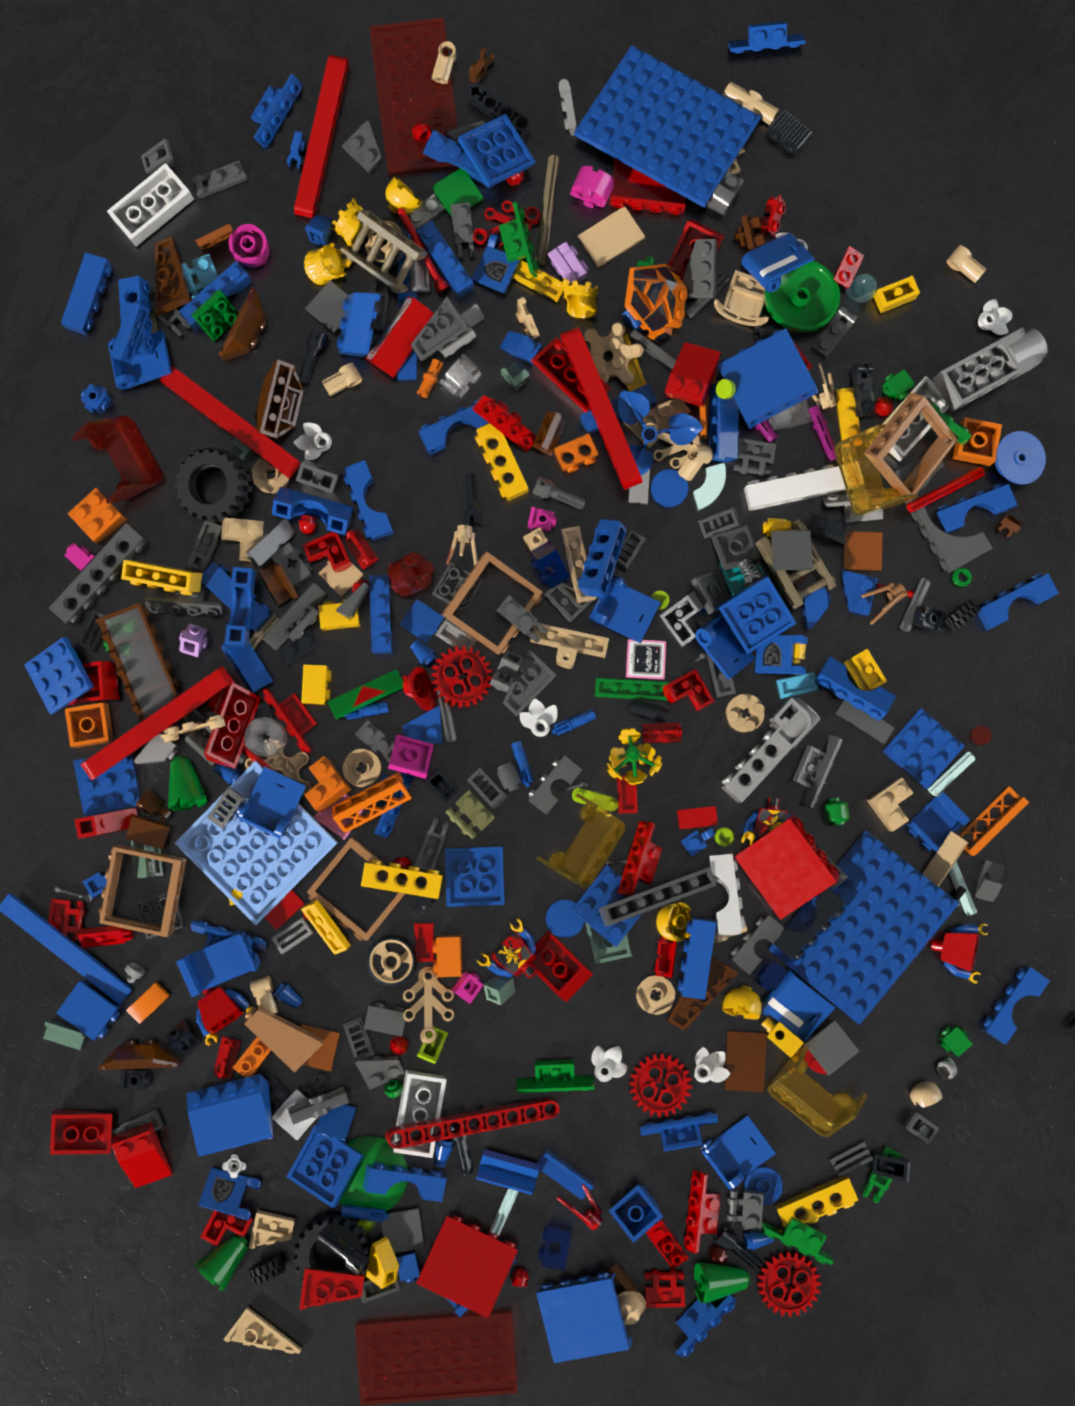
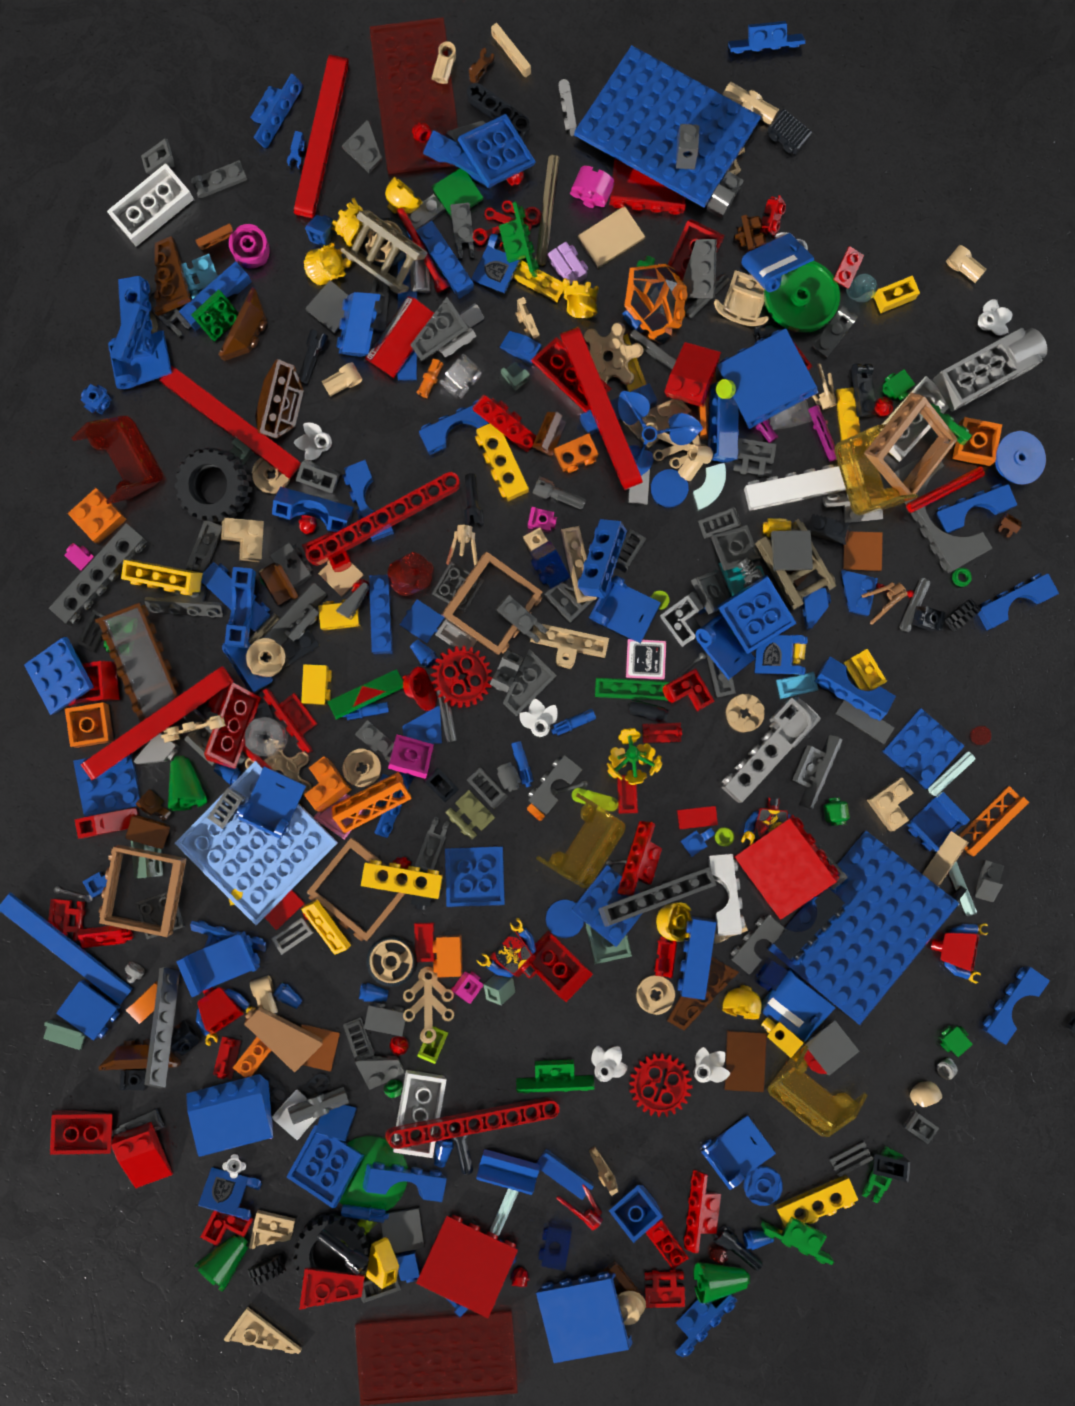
blue brick [61,252,112,335] -> none
lavender brick [179,624,209,657] -> none
tile [246,518,295,567] -> none
red hinge [342,528,379,570] -> none
blue bracket [640,1112,718,1152] -> none
dark grey plate [727,1189,764,1232] -> none
red gear [757,1250,821,1317] -> none
none -> dark grey plate [144,967,180,1088]
none -> tan plate [246,638,285,677]
none -> red beam [306,472,460,566]
none -> blue cone [359,982,388,1002]
none -> tan tile [491,22,531,77]
none -> orange tile [527,803,545,821]
none -> tan wing [588,1146,618,1196]
none -> dark grey torso [676,124,699,170]

